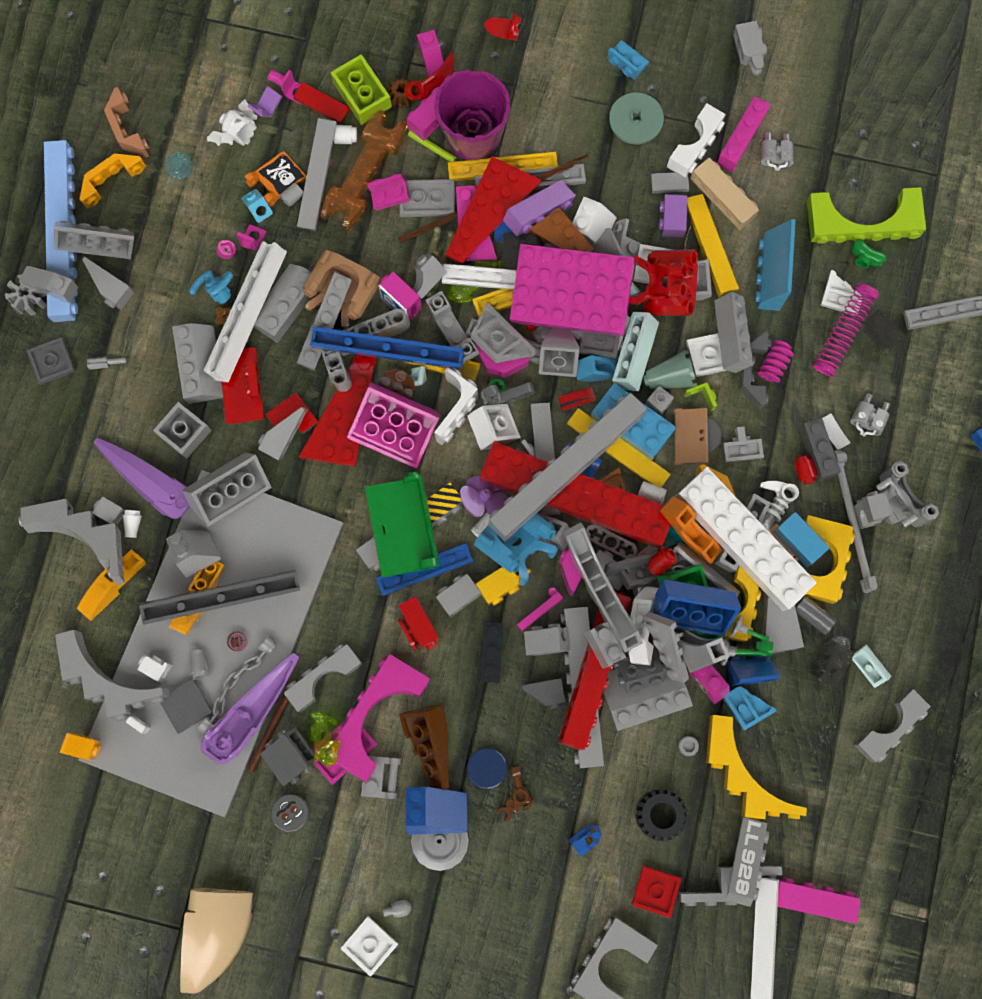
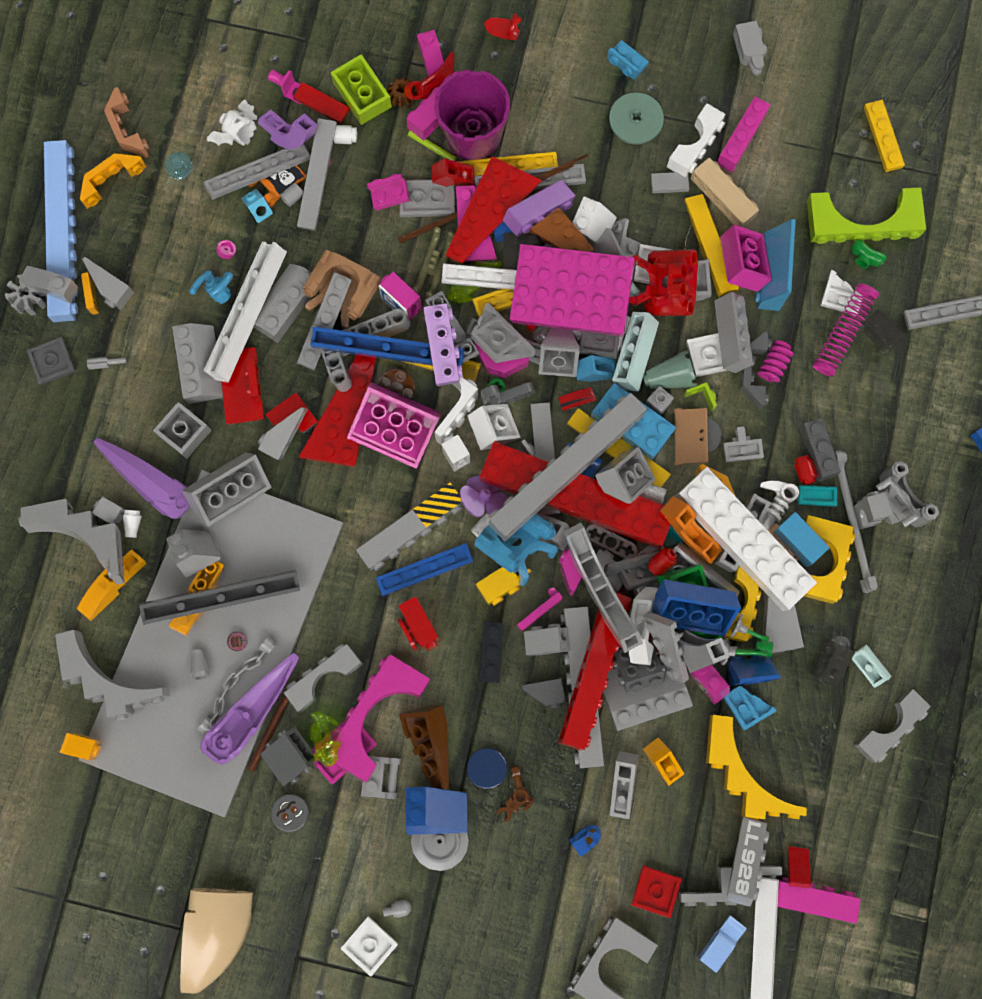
light grey slope [54,221,134,259] -> none
white tile [126,716,150,734] -> none
white brick [137,655,173,682] -> none
dark grey tile [160,679,213,734] -> none
clear orange plate [215,307,232,325] -> none
dark pink bracket [236,224,266,251] -> none
medium lavender bracket [248,86,283,117] -> none
clear orange piece [320,109,407,231] -> none
green door [365,472,440,578] -> none
light aqua slope [410,366,427,386] -> none
light grey arch [412,254,447,299] -> none
light grey brick [436,574,481,618] -> none
light grey brick [584,622,626,669] -> none
black tyre [635,789,688,842] -> none
medium lavender brick [659,194,687,237] -> none
light grey tile [678,736,699,756] -> none
light grey piece [761,132,793,171] -> none
dark grey pin [795,595,837,635] -> none
white sticker [822,414,850,450] -> none
light grey piece [850,393,890,437] -> none
none -> light orange tile [81,272,99,314]
none -> light grey tile [203,144,311,200]
none -> medium lavender arch [258,110,318,149]
none -> lavender brick [424,303,463,386]
none -> red arch [432,158,475,187]
none -> white brick [441,435,470,472]
none -> light grey slope [595,446,656,504]
none -> light grey slope [610,751,639,819]
none -> light orange slope [643,738,684,786]
none -> light blue piece [697,915,747,973]
none -> dark pink brick [720,225,772,292]
none -> red tile [787,846,811,889]
none -> teal tile [797,485,837,507]
none -> yellow plate [864,100,905,172]

